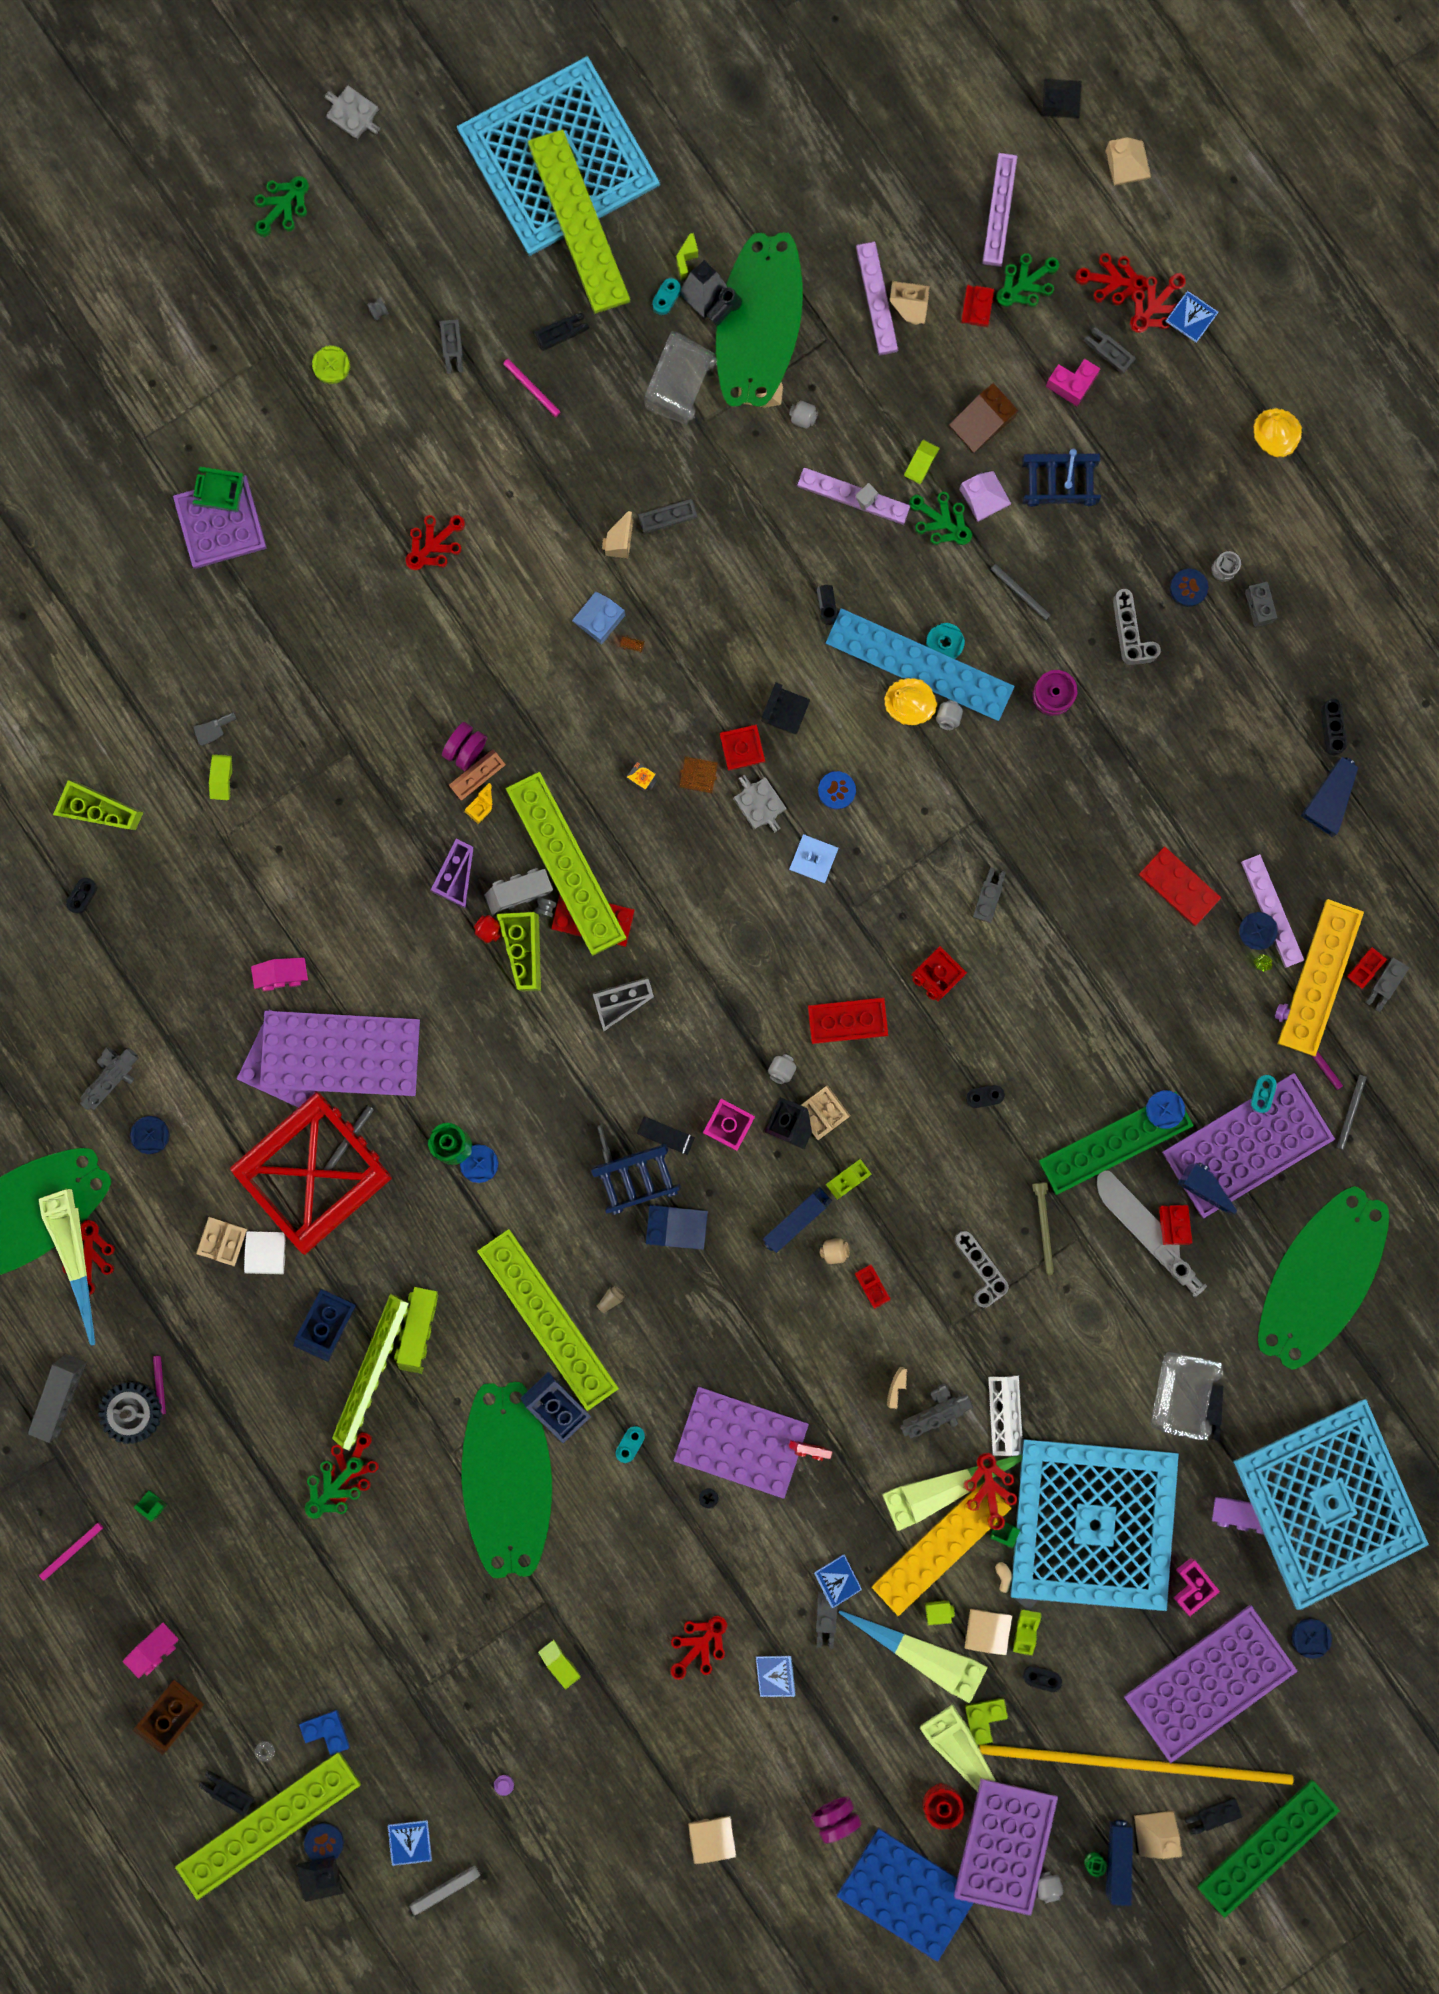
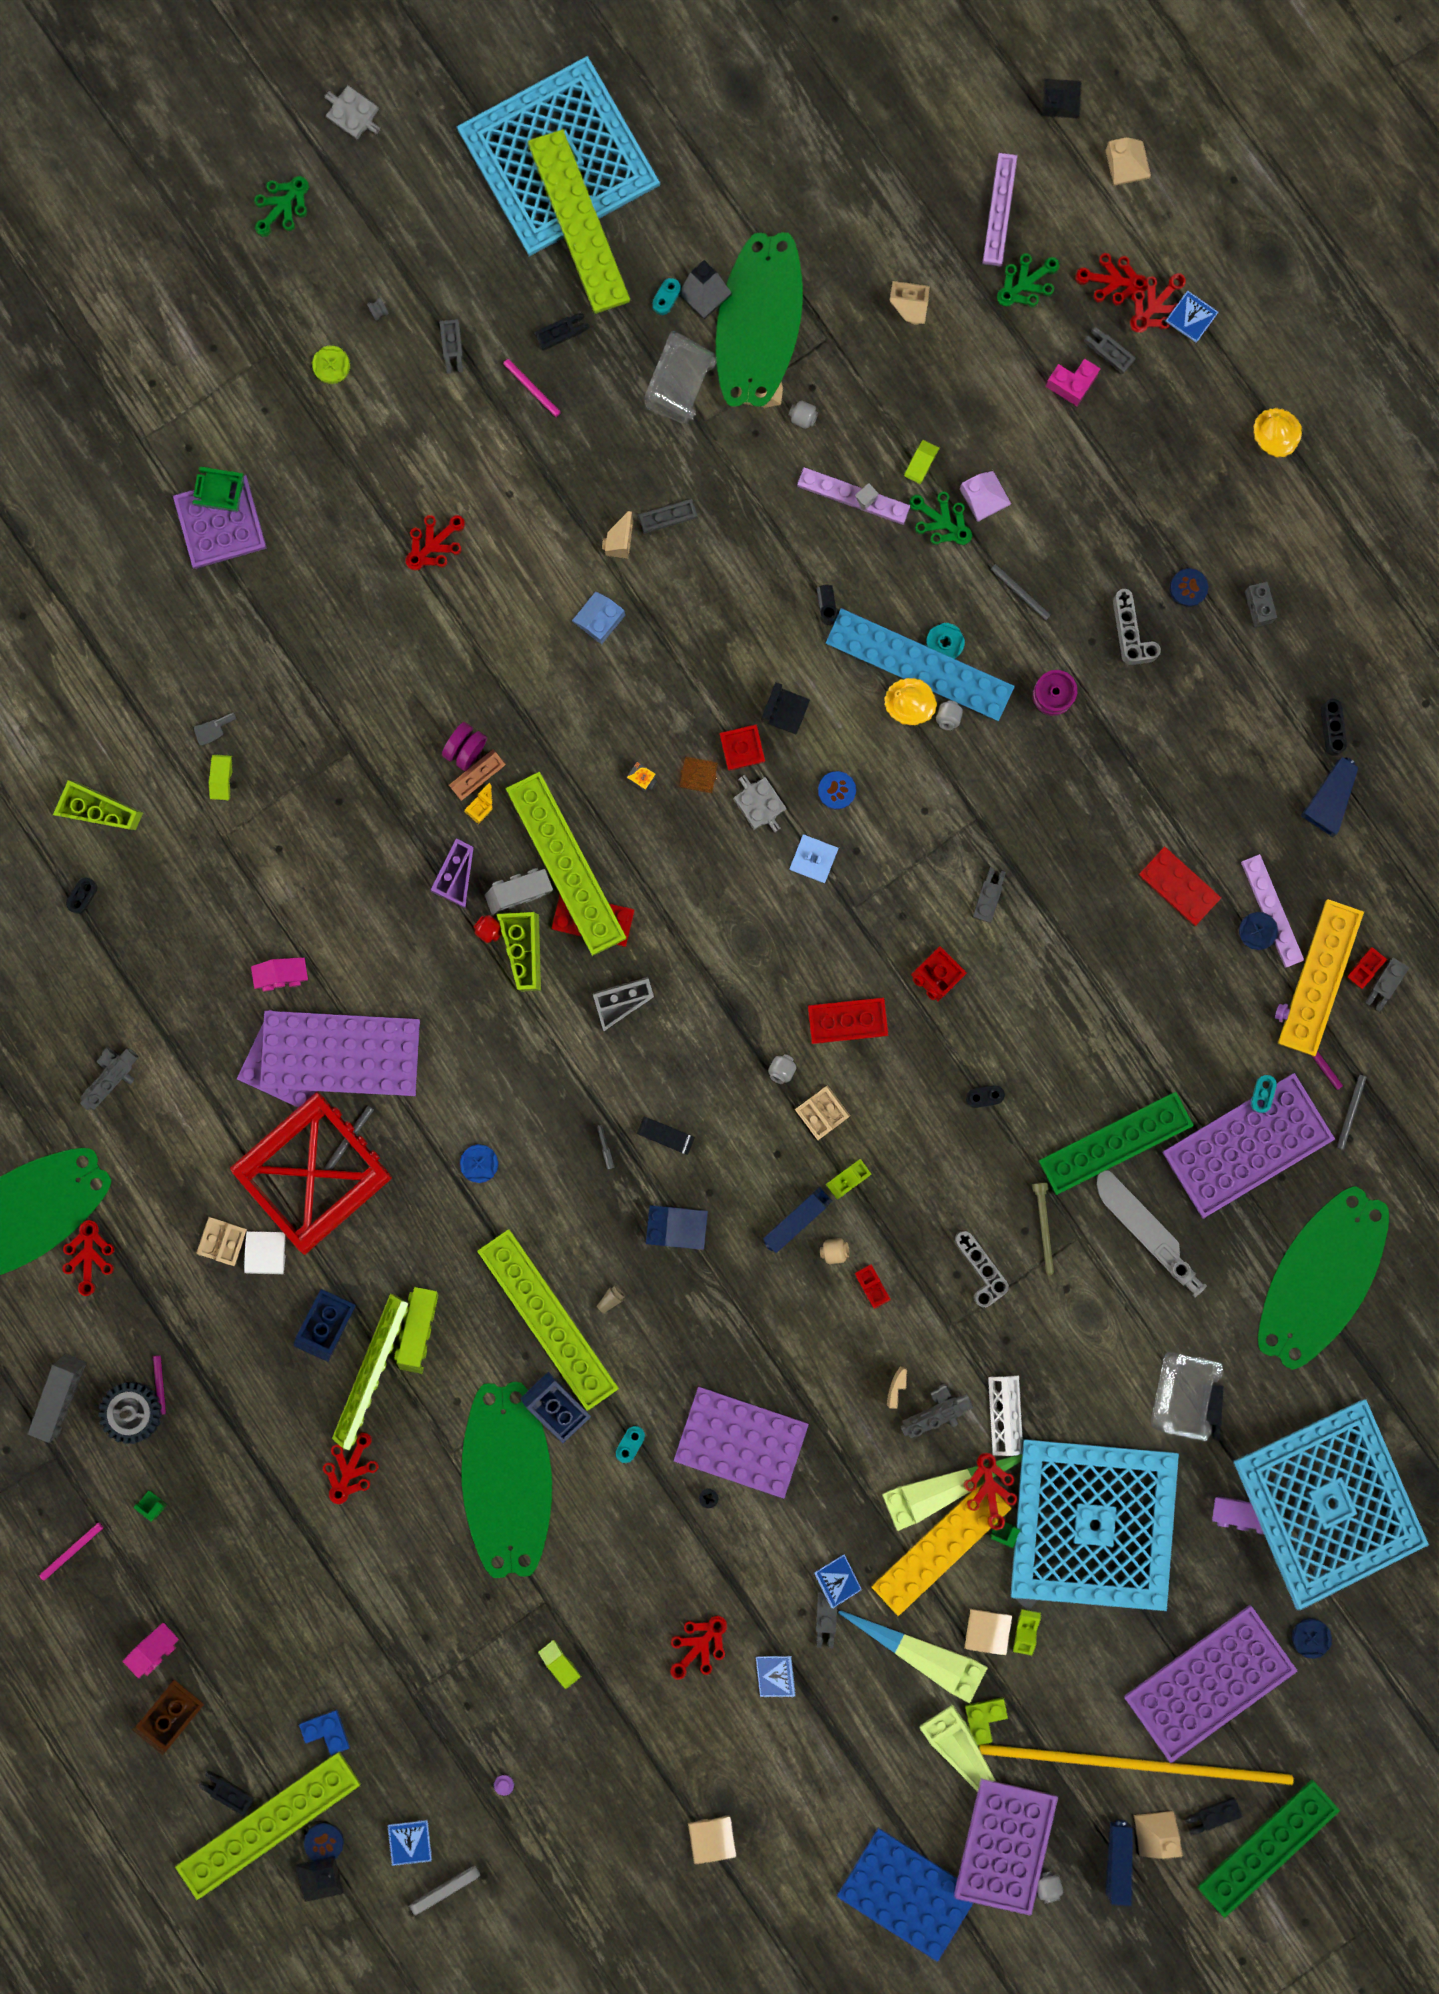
yellowish green plate [39,1189,95,1345] -> none
dark blue tile [130,1116,170,1154] -> none
clear plate [255,1741,275,1762] -> none
green plant [305,1457,363,1519] -> none
green brick [428,1123,472,1165] -> none
dark grey wheel [534,898,556,918] -> none
dark blue fence [591,1143,681,1215] -> none
clear orange pin [620,635,645,653] -> none
lime slope [676,233,698,281] -> none
dark pink brick [703,1099,755,1151] -> none
black piece [706,287,742,326] -> none
black slope [764,1097,812,1149] -> none
plate [789,1440,833,1461] -> none
magenta wheel [811,1796,862,1843] -> none
lavender plate [856,242,898,355] -> none
red brick [923,1784,964,1830] -> none
lime brick [925,1600,955,1625] -> none
reddish brown slope [949,383,1018,453] -> none
red plate [961,285,994,327] -> none
tan arm [995,1562,1013,1593] -> none
dark blue fence [1022,454,1101,507] -> none
black plate [1023,1666,1062,1692] -> none
medium blue hinge [1064,449,1077,489] -> none
green wheel [1084,1852,1106,1877] -> none
blue tile [1146,1091,1185,1129] -> none
red plate [1159,1205,1192,1245] -> none
dark pink brick [1173,1558,1220,1617] -> none
dark blue slope [1178,1162,1237,1214] -> none
light grey wheel [1212,551,1241,582] -> none
clear neon green plate [1254,954,1273,971] -> none

